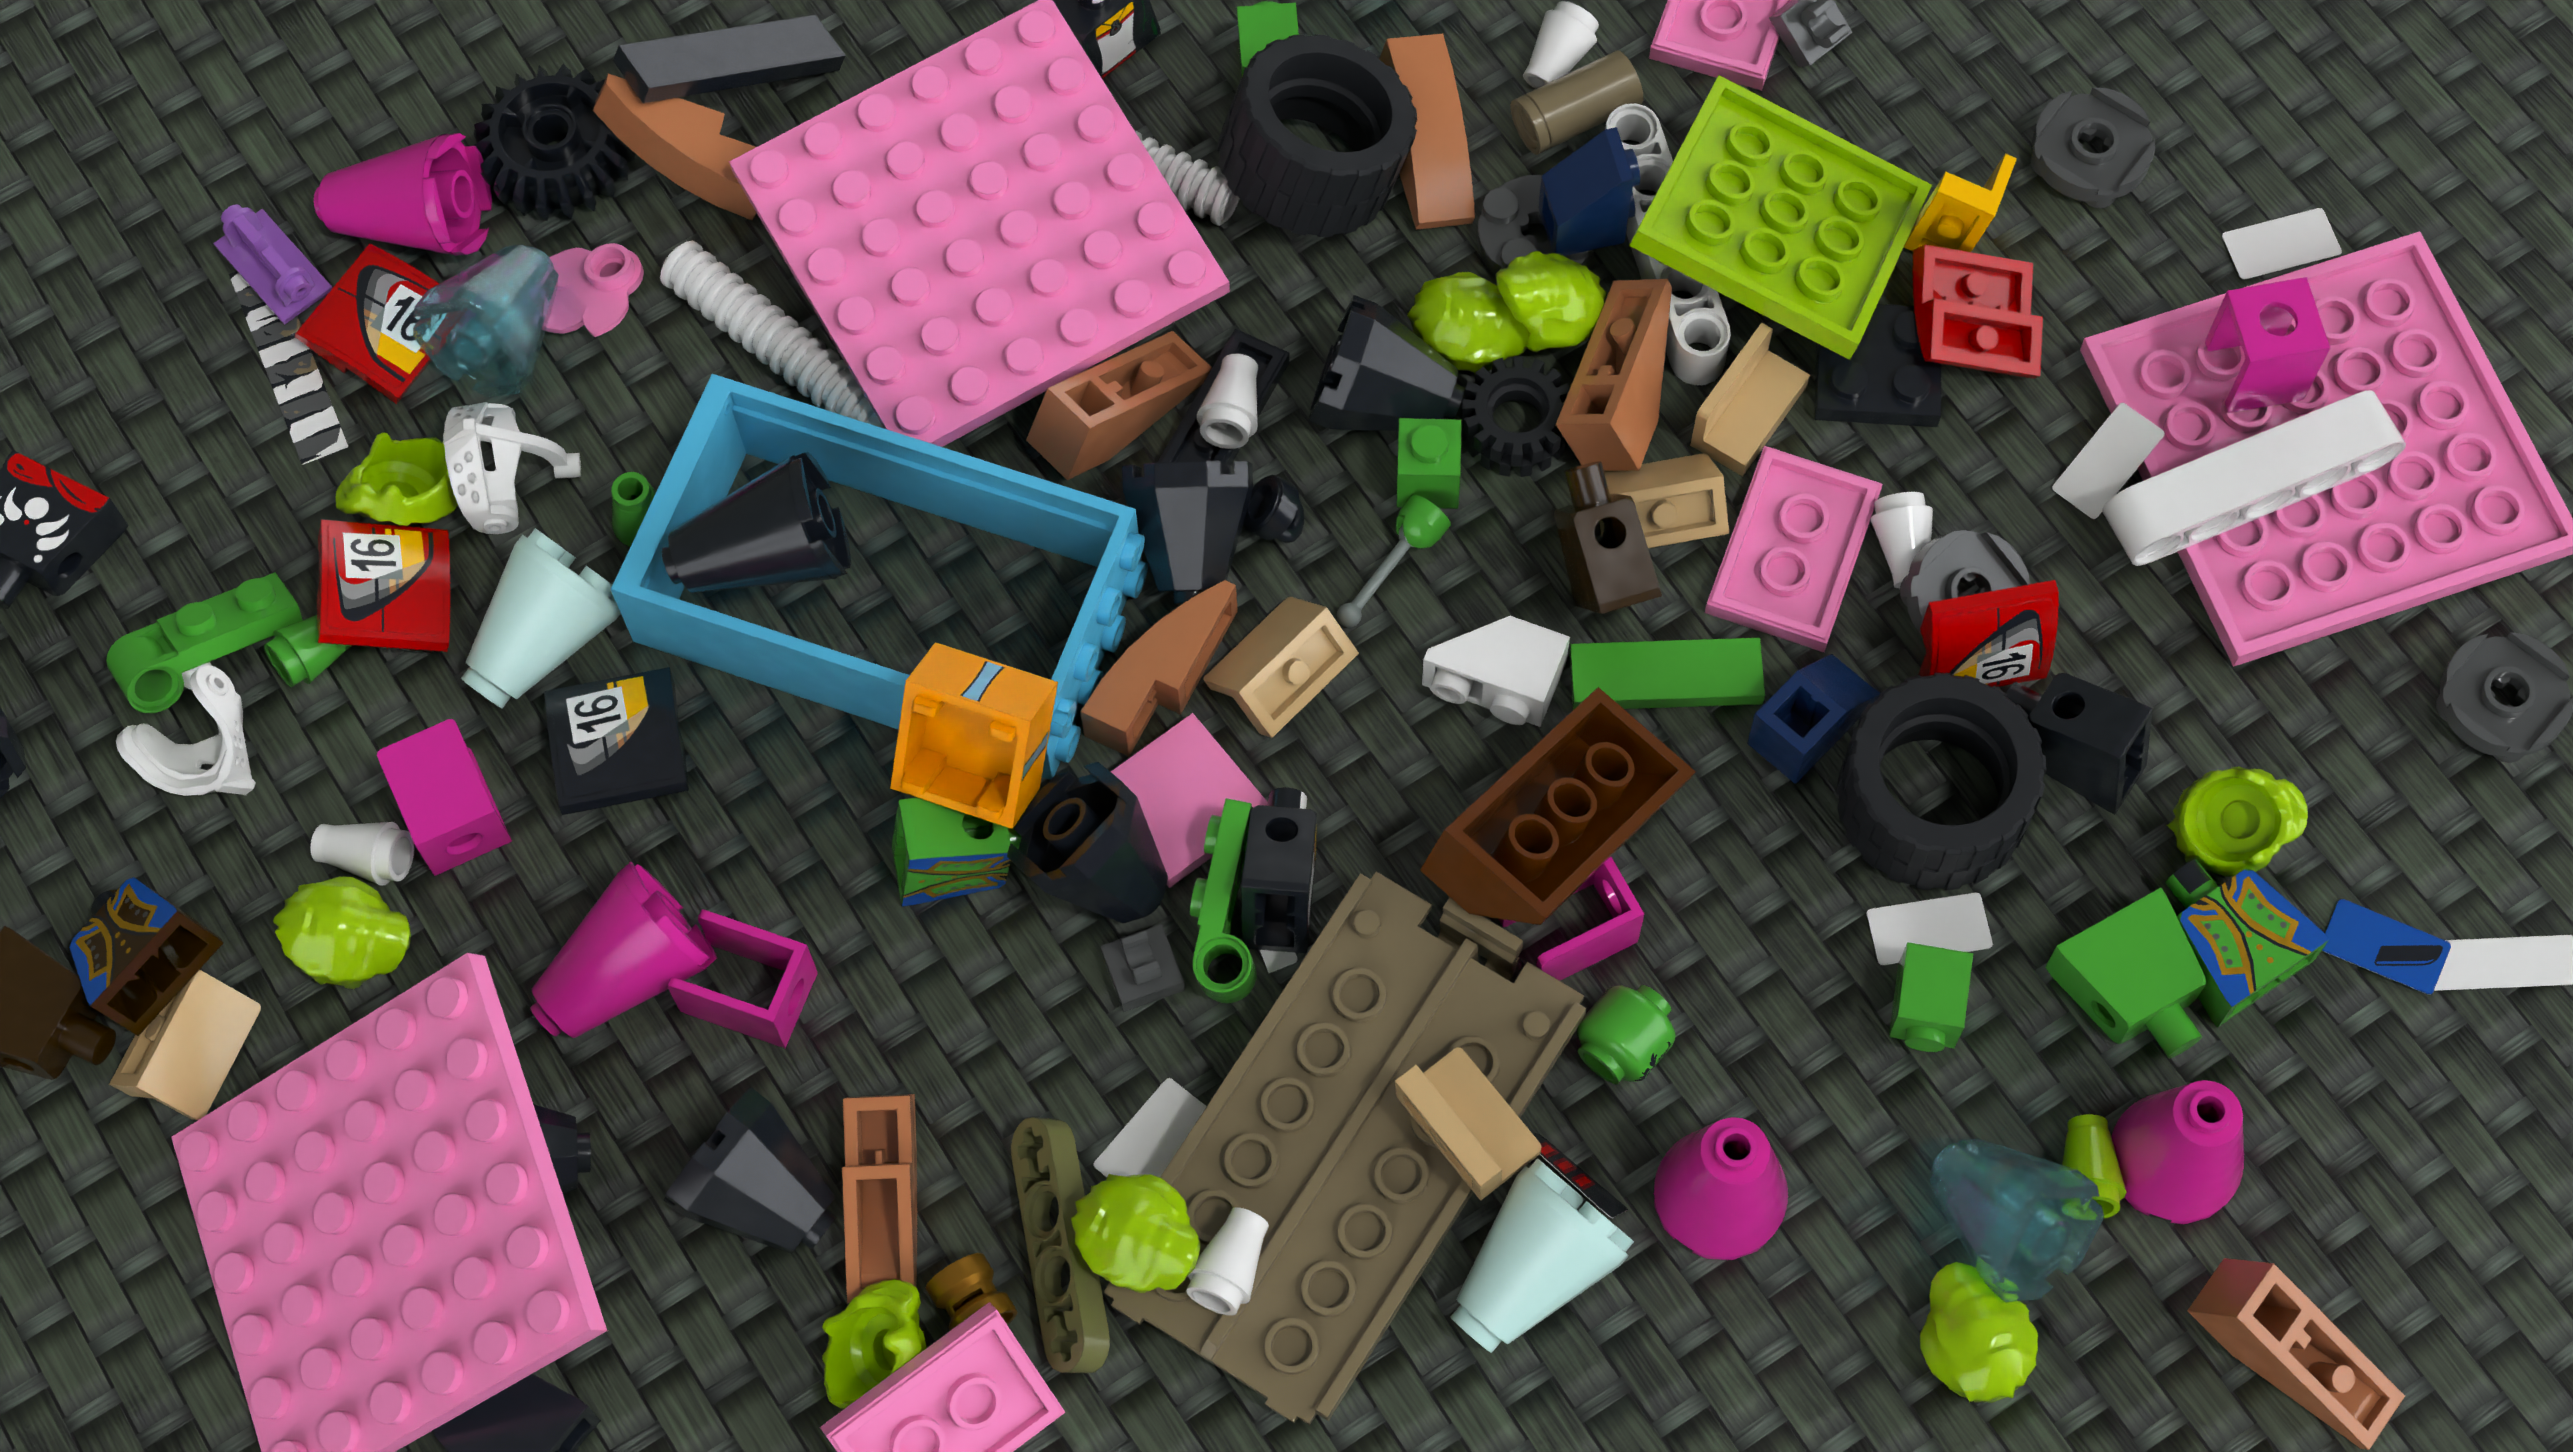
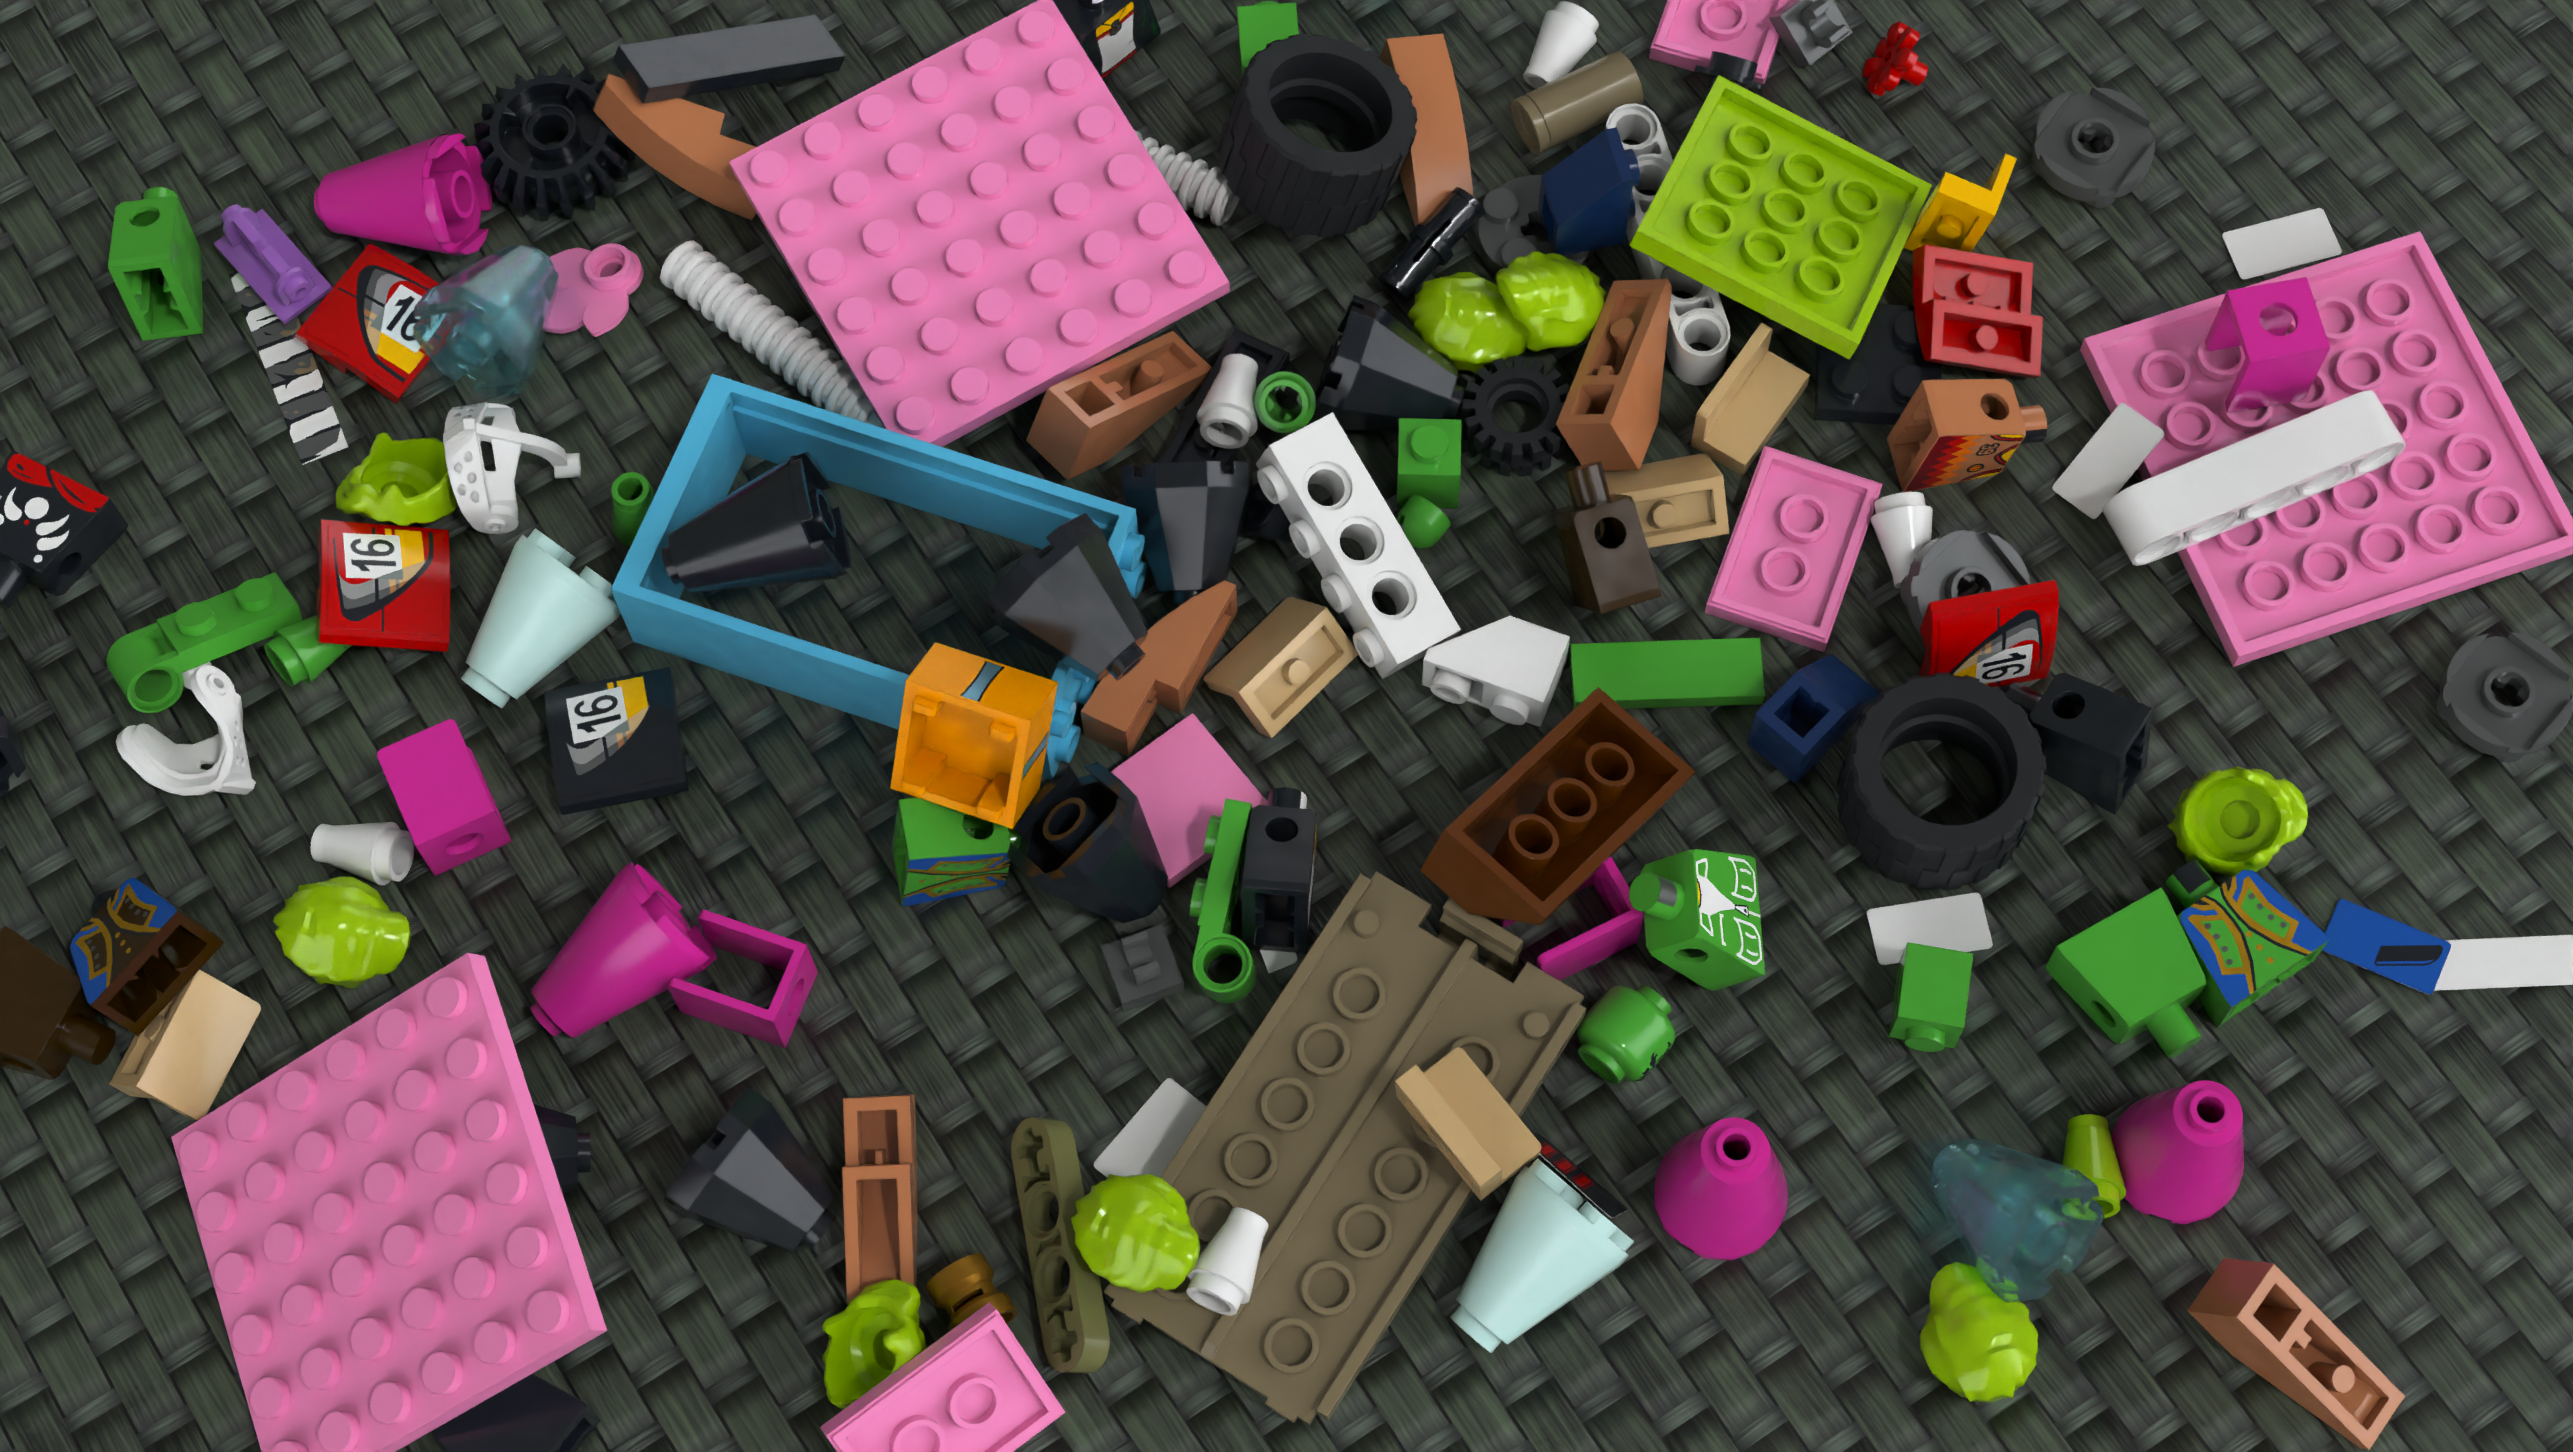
none -> bright green torso [108,187,203,341]
none -> black cone [984,513,1148,682]
none -> bright green cone [1254,371,1316,433]
none -> white brick [1256,412,1461,679]
none -> black pin [1378,187,1485,303]
none -> bright green torso [1629,849,1765,991]
none -> black plate [1694,51,1764,91]
none -> red plant [1862,21,1928,97]
none -> nougat torso [1887,379,2047,492]

